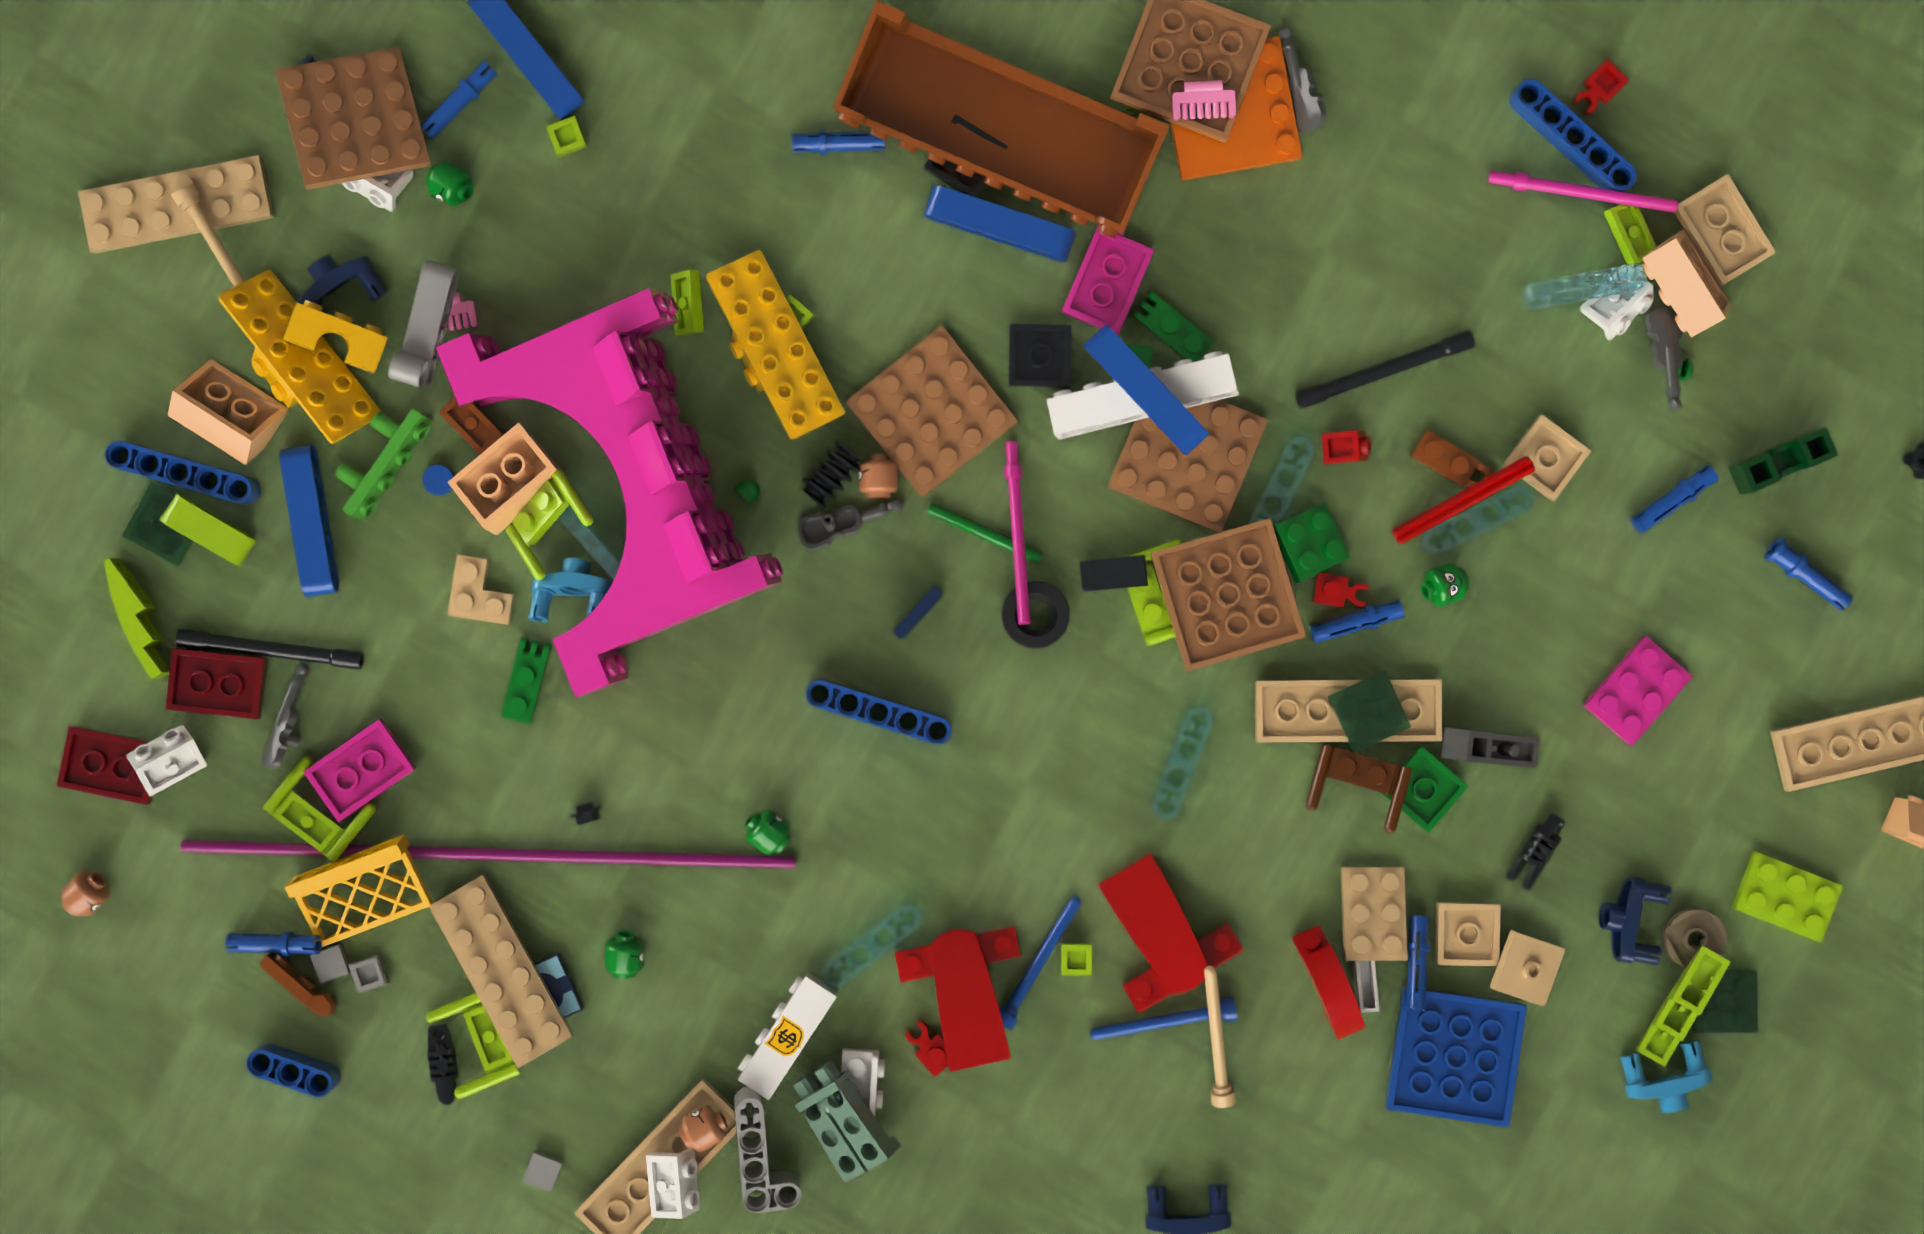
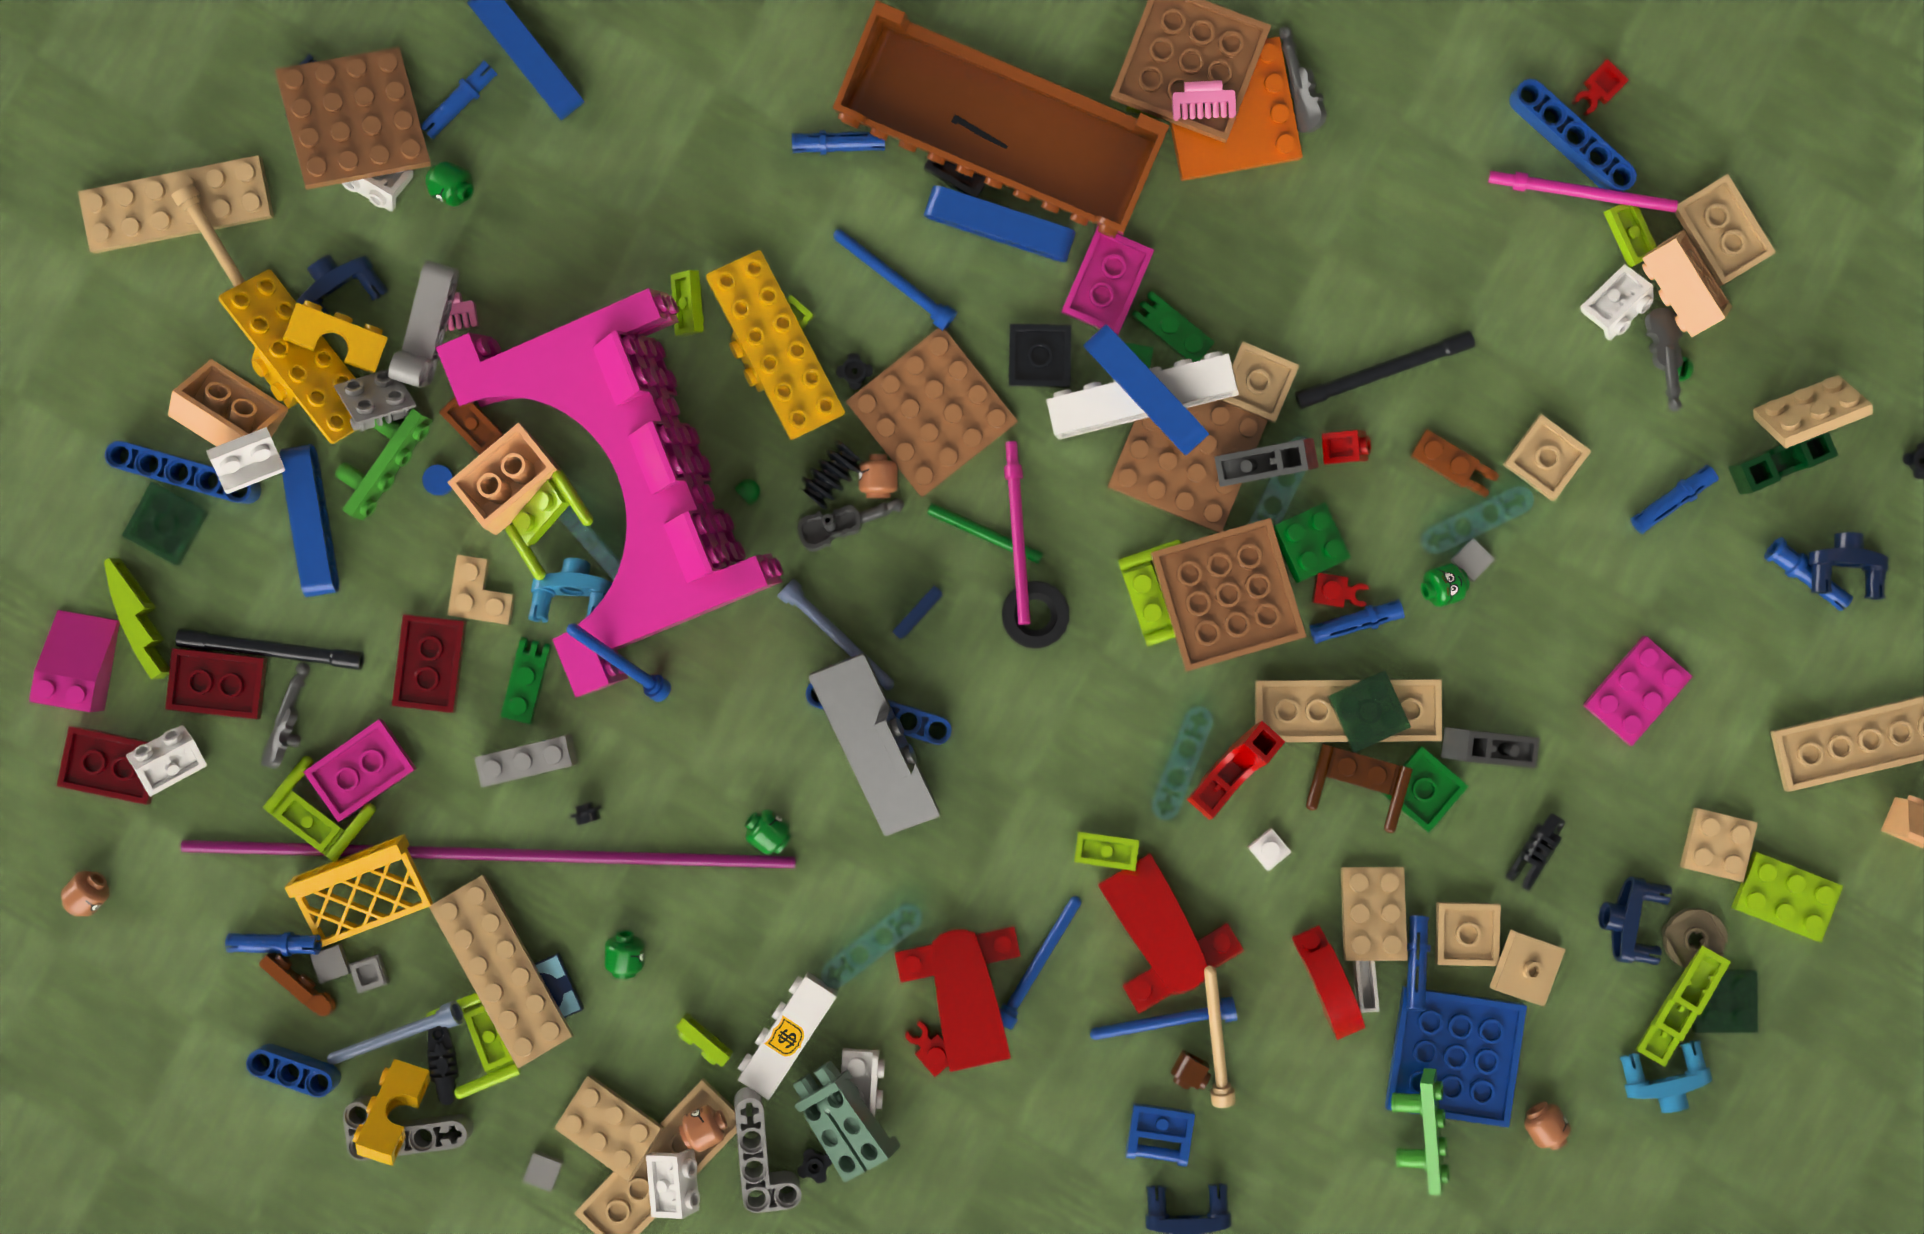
lime beam [160,493,257,566] -> none
lime plate [546,116,588,158] -> none
lime plate [1061,943,1092,976] -> none
black slope [1080,555,1148,592] -> none
red axle [1392,456,1535,544] -> none
clear light blue beam [1521,264,1647,309] -> none
none -> dark pink slope [29,610,120,712]
none -> white bracket [206,427,285,494]
none -> sand blue piece [327,1001,463,1065]
none -> light grey hinge [334,369,416,432]
none -> light grey beam [343,1095,474,1161]
none -> yellow arch [353,1059,430,1166]
none -> dark red plate [392,614,467,713]
none -> light grey arch [474,734,579,788]
none -> tan plate [554,1075,665,1181]
none -> blue piece [567,623,671,702]
none -> lime plate [675,1012,733,1067]
none -> sand blue piece [777,578,894,690]
none -> black plate [797,1148,832,1184]
none -> bracket [809,653,940,836]
none -> blue piece [833,229,958,331]
none -> black plate [836,353,873,390]
none -> lime plate [1074,832,1140,871]
none -> blue plate [1125,1103,1195,1167]
none -> reddish brown plate [1170,1050,1211,1090]
none -> red arch [1186,721,1286,820]
none -> dark grey slope [1214,438,1319,487]
none -> tan plate [1221,341,1300,423]
none -> white plate [1247,827,1292,872]
none -> bright green plate [1391,1068,1450,1195]
none -> light grey tile [1450,538,1495,582]
none -> nougat head [1524,1101,1571,1150]
none -> tan plate [1680,807,1758,882]
none -> tan plate [1753,375,1873,448]
none -> dark blue connector [1809,532,1889,600]

